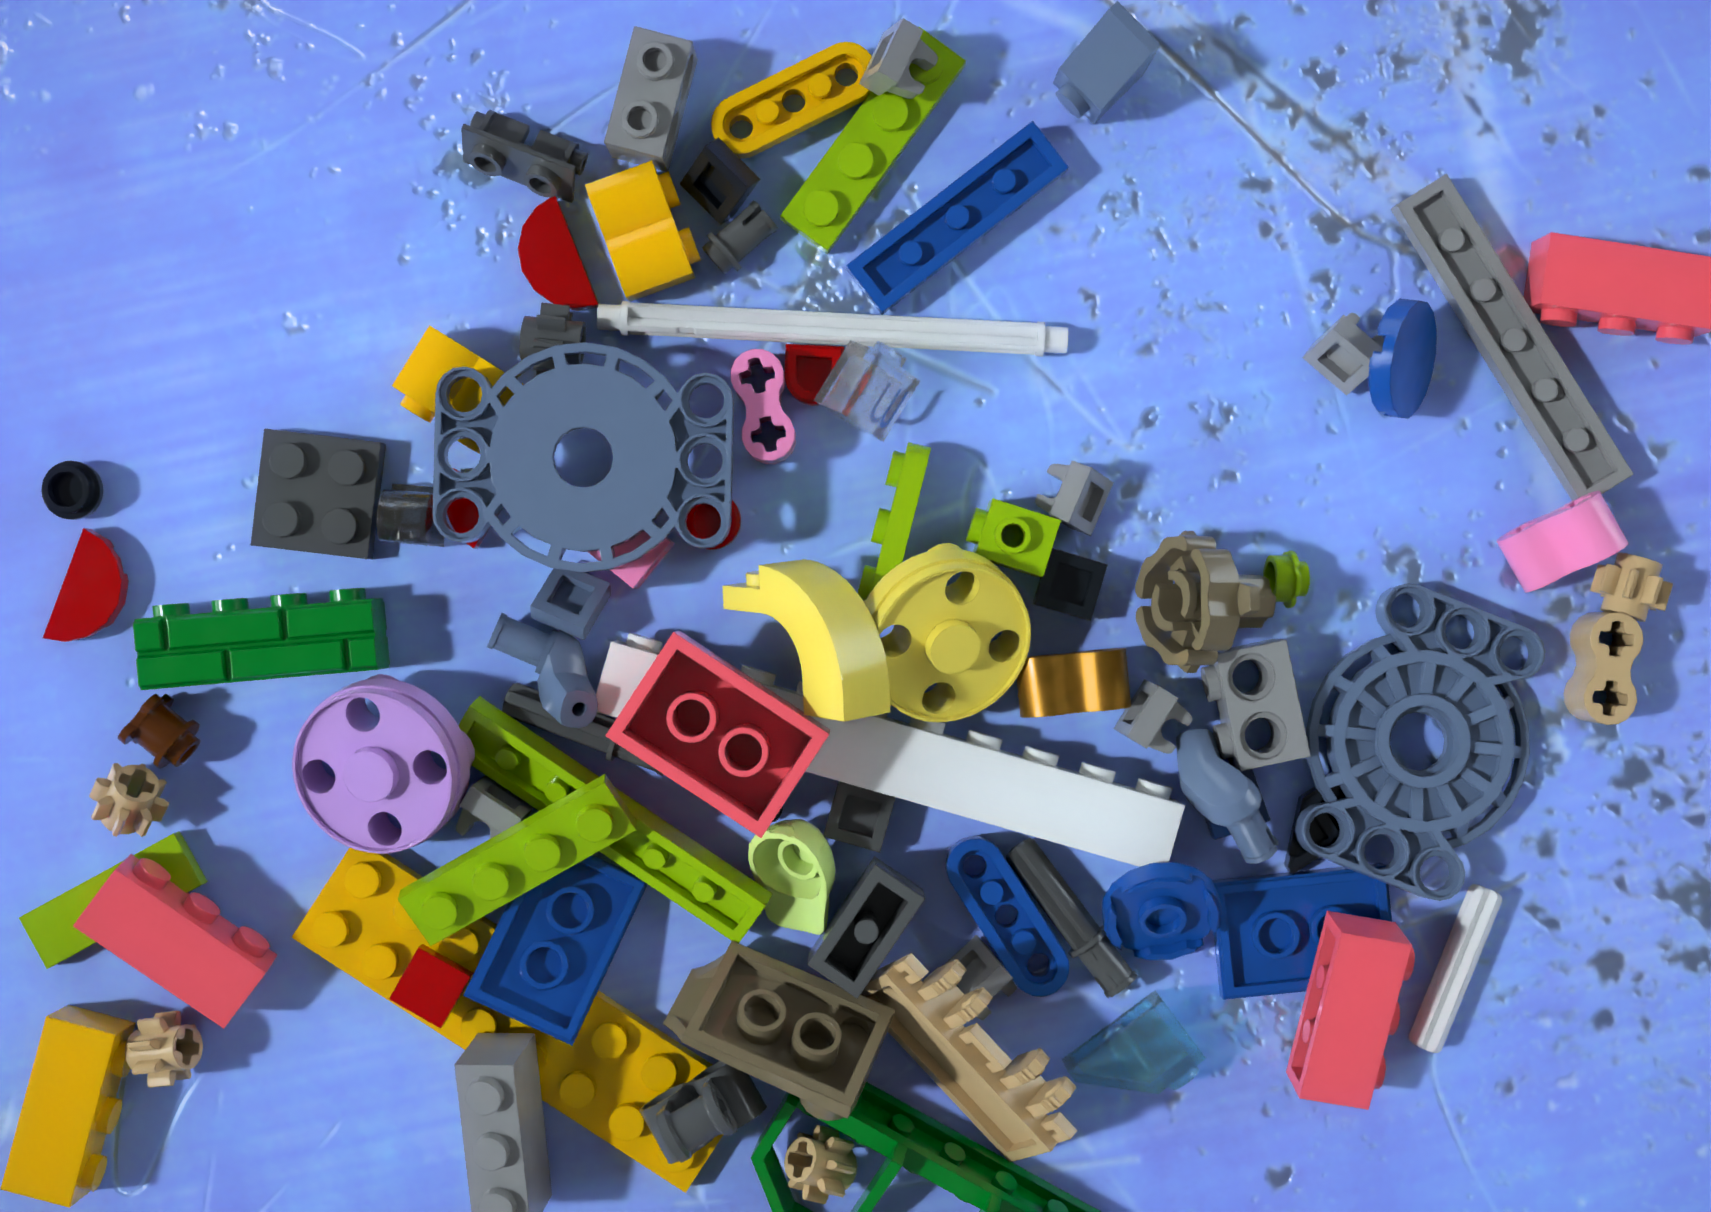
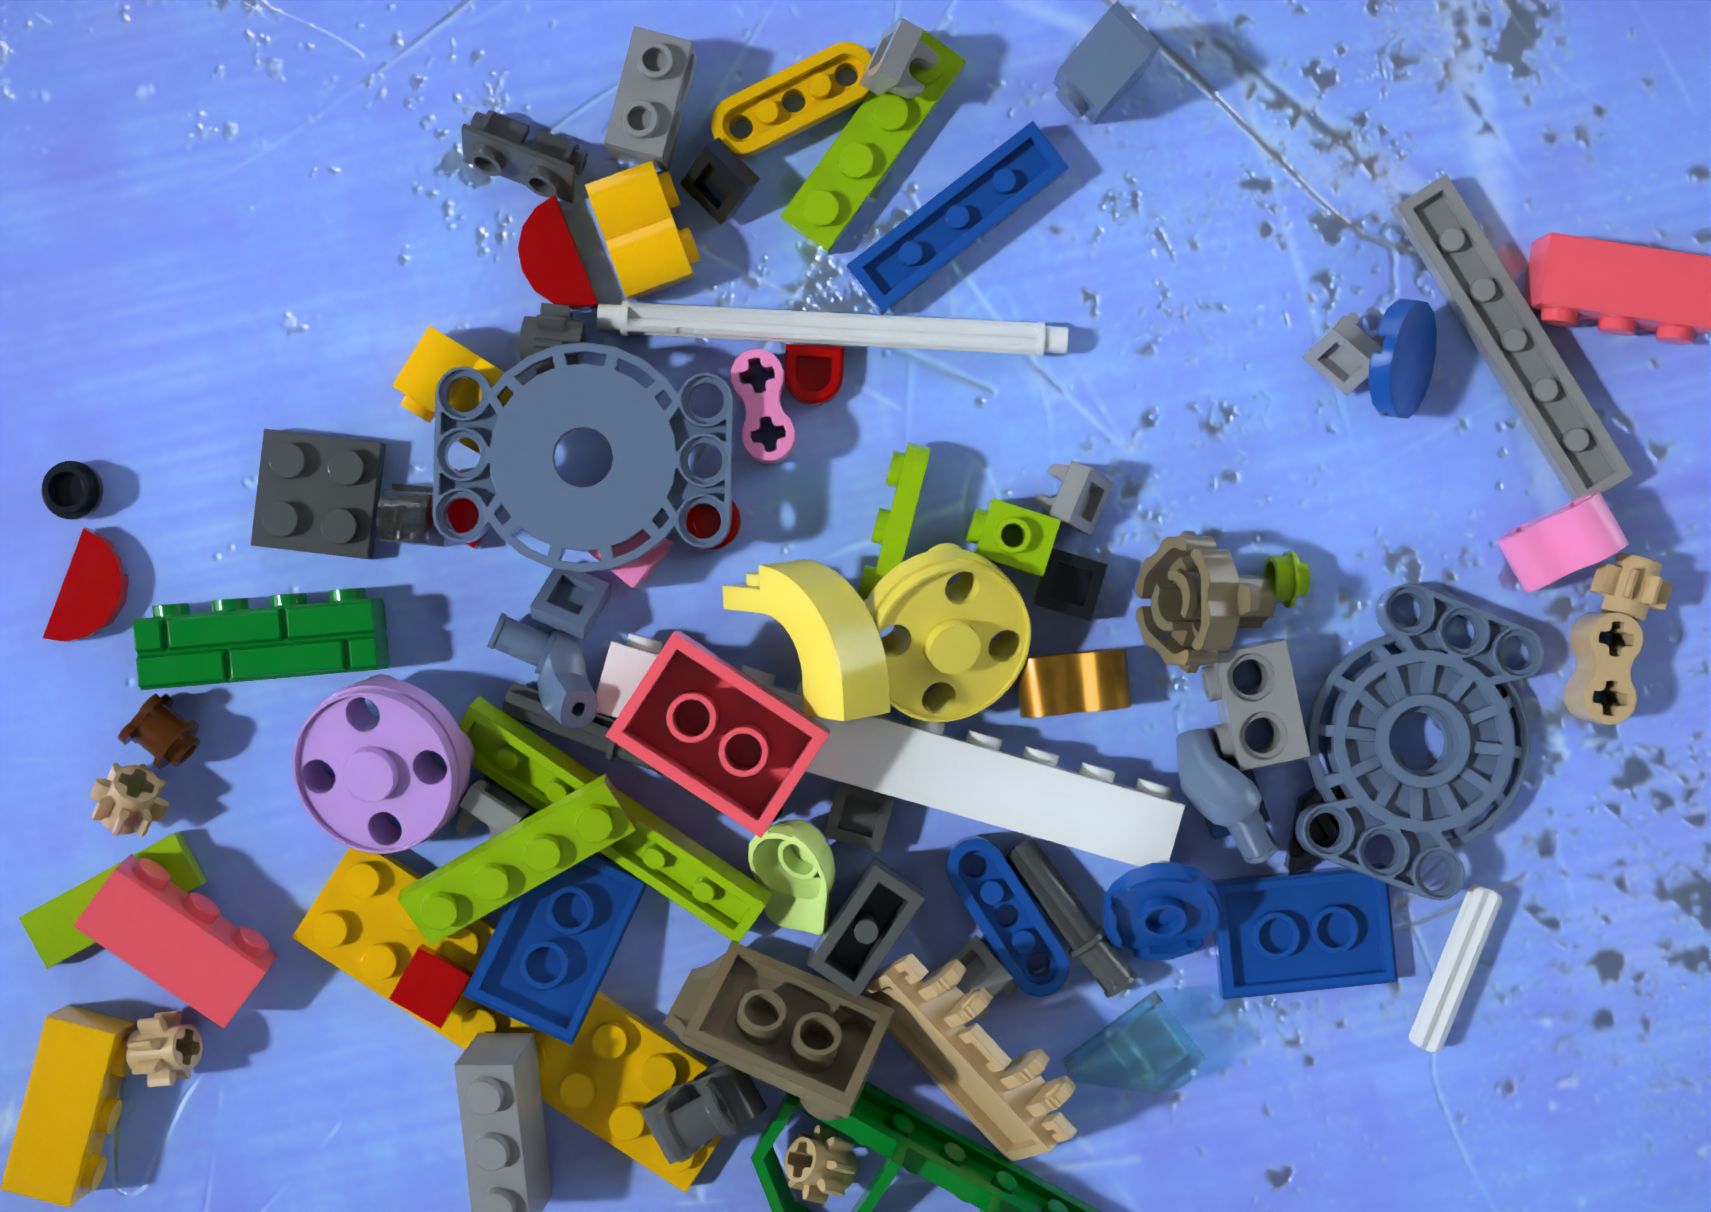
dark grey pin [702,200,778,275] -> none
clear brick [814,340,920,442] -> none
light grey tile [1113,679,1192,754] -> none
coral brick [1286,911,1415,1110] -> none

